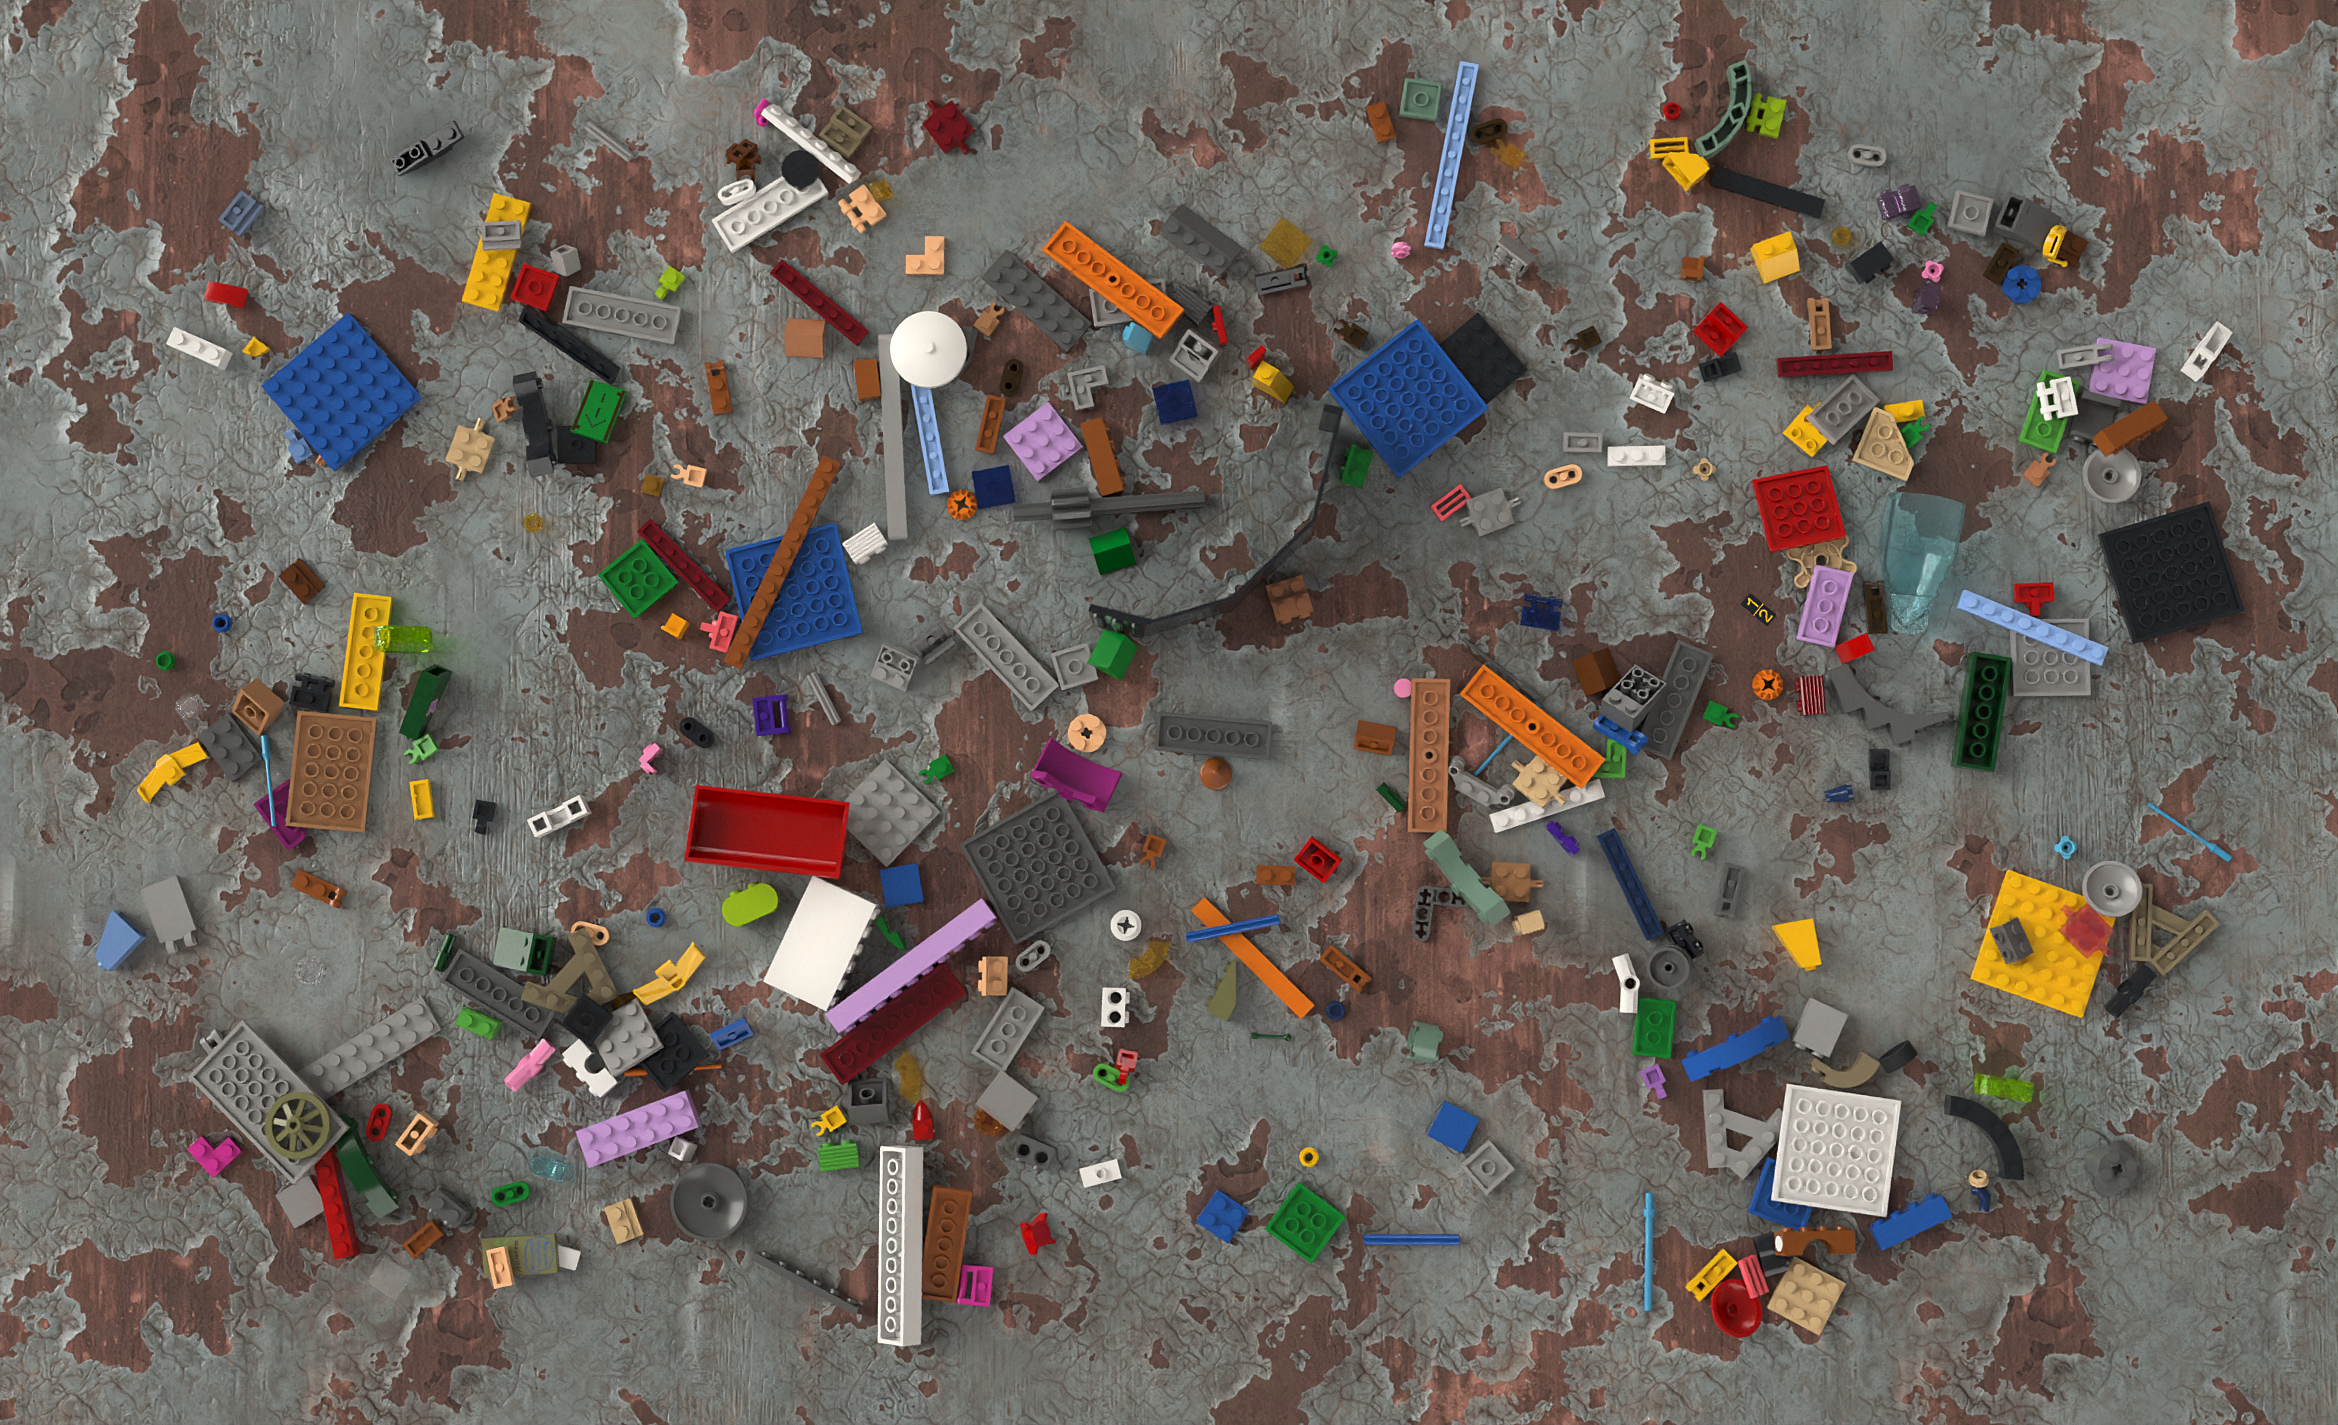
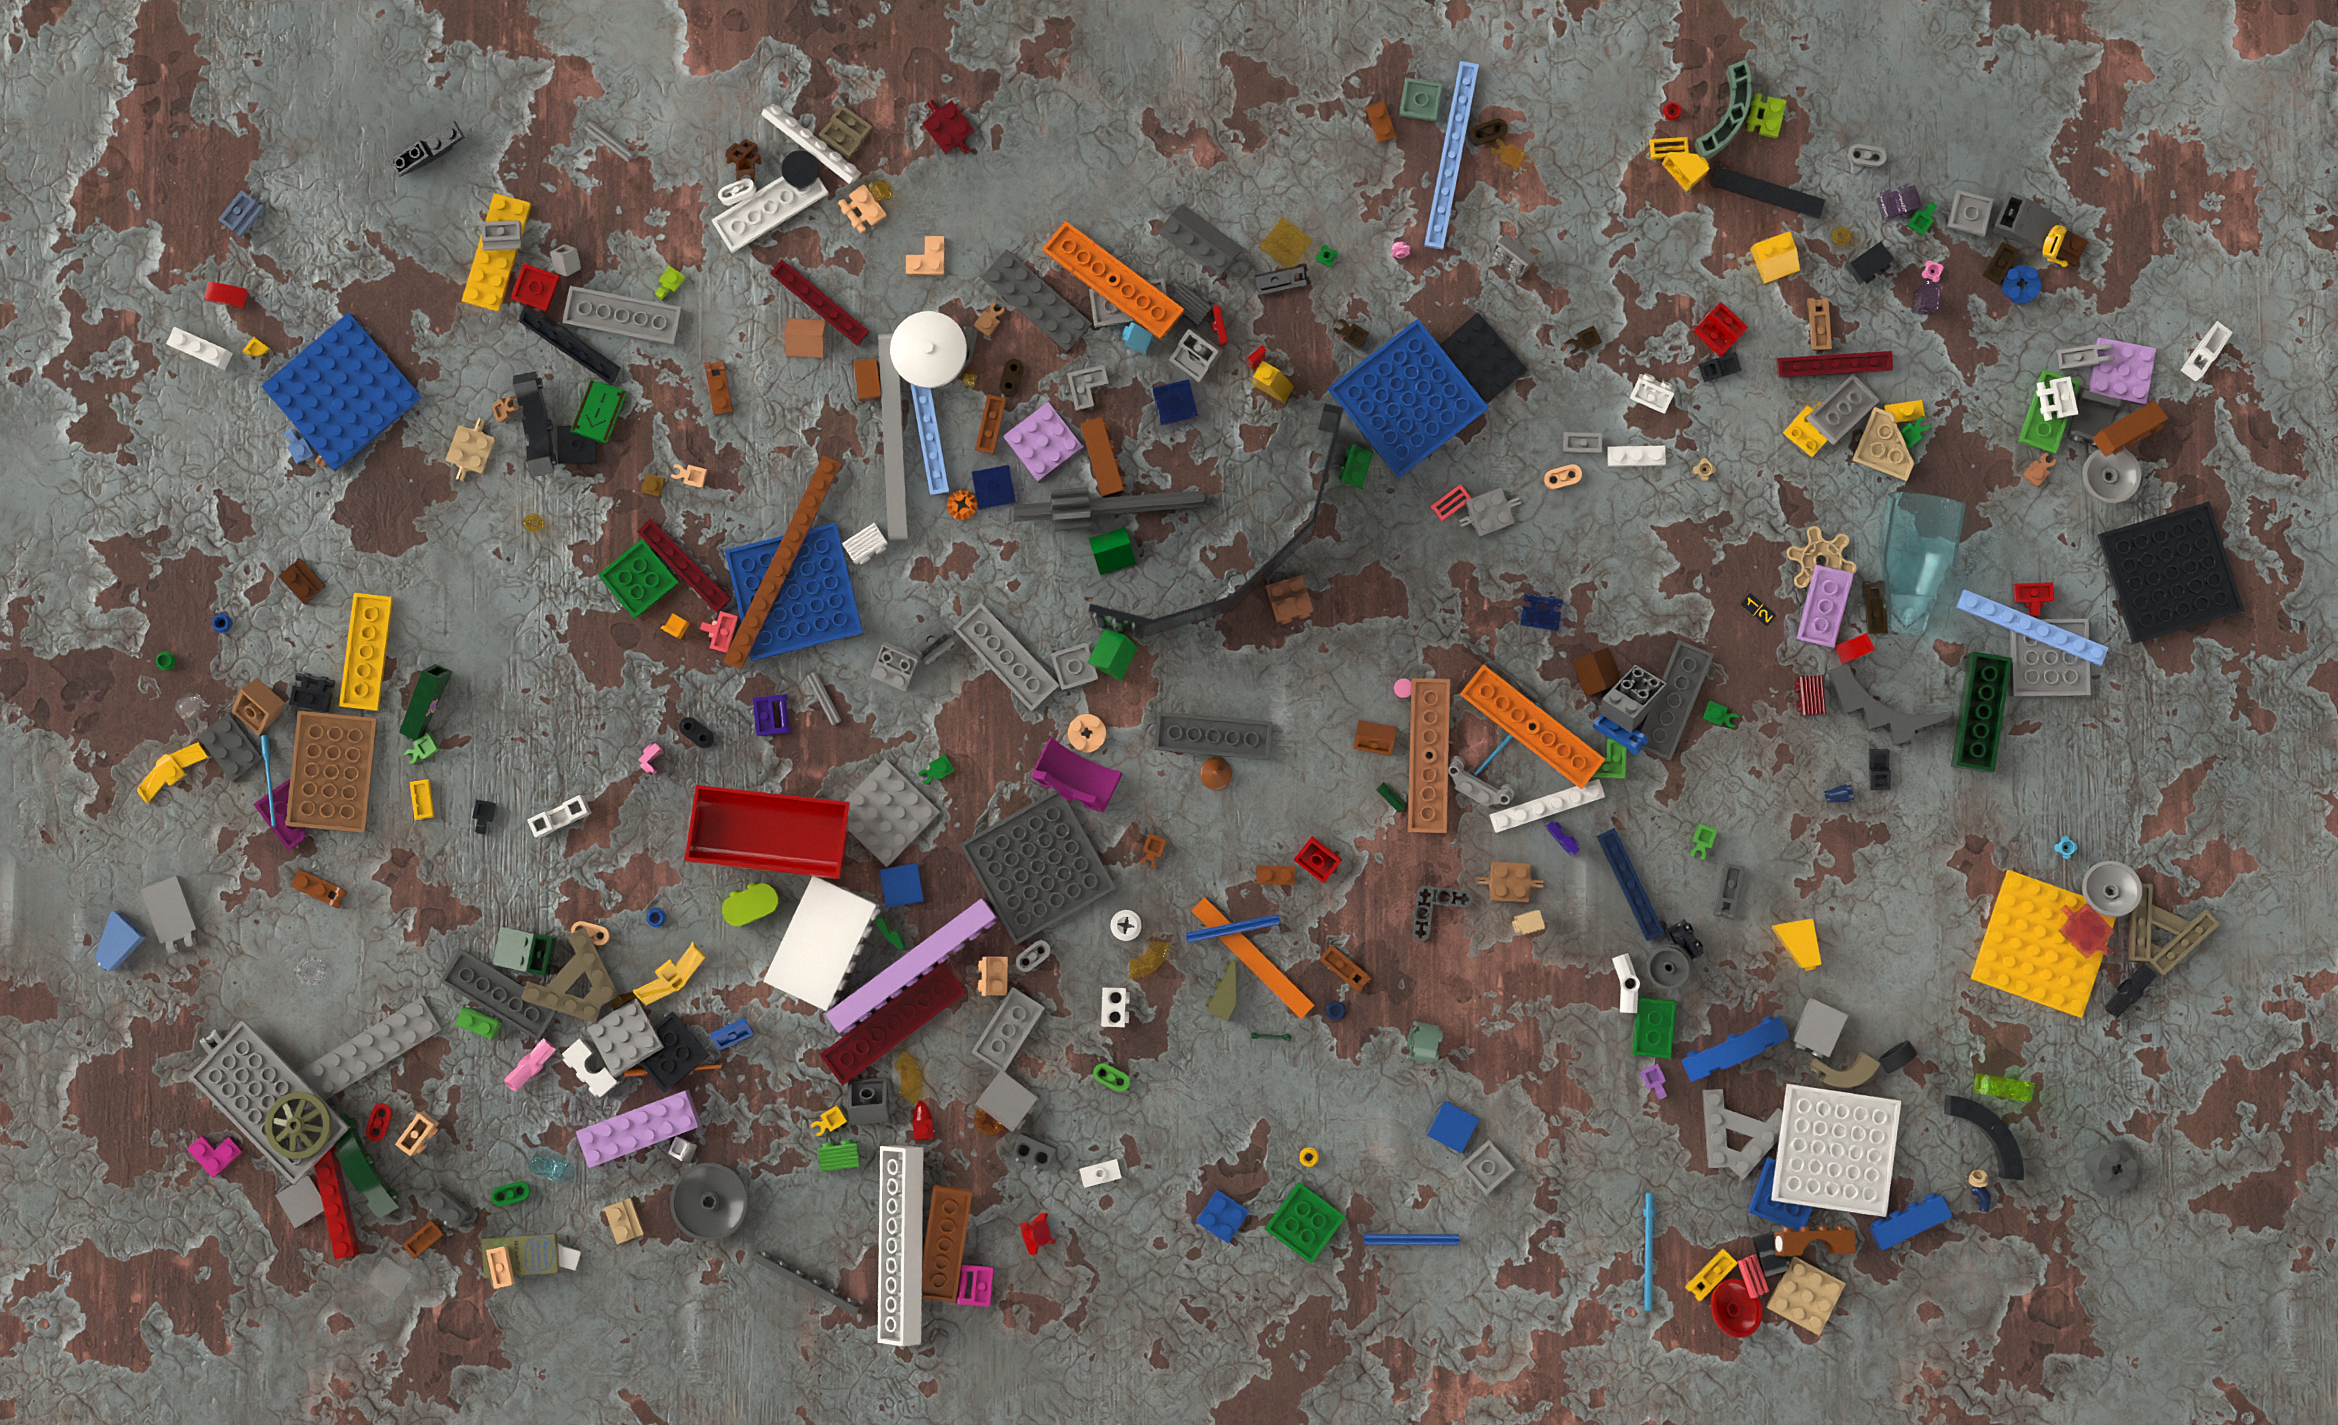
clear neon green brick [373,625,433,654] -> none
dark green axle [431,933,456,972] -> none
black plate [559,992,614,1047] -> none
dark pink arm [754,98,771,127] -> none
plate [1115,1049,1138,1085] -> none
sand green brick [1423,829,1511,927] -> none
tan plate [1511,755,1568,809] -> none
dark orange panel [1680,255,1704,282] -> none
red plate [1751,465,1846,553] -> none
orange gear [1752,670,1783,700] -> none
dark grey bracket [1990,917,2034,964] -> none
dark azure piece [2147,802,2232,862] -> none
none -> clear yellow plate [962,370,977,389]

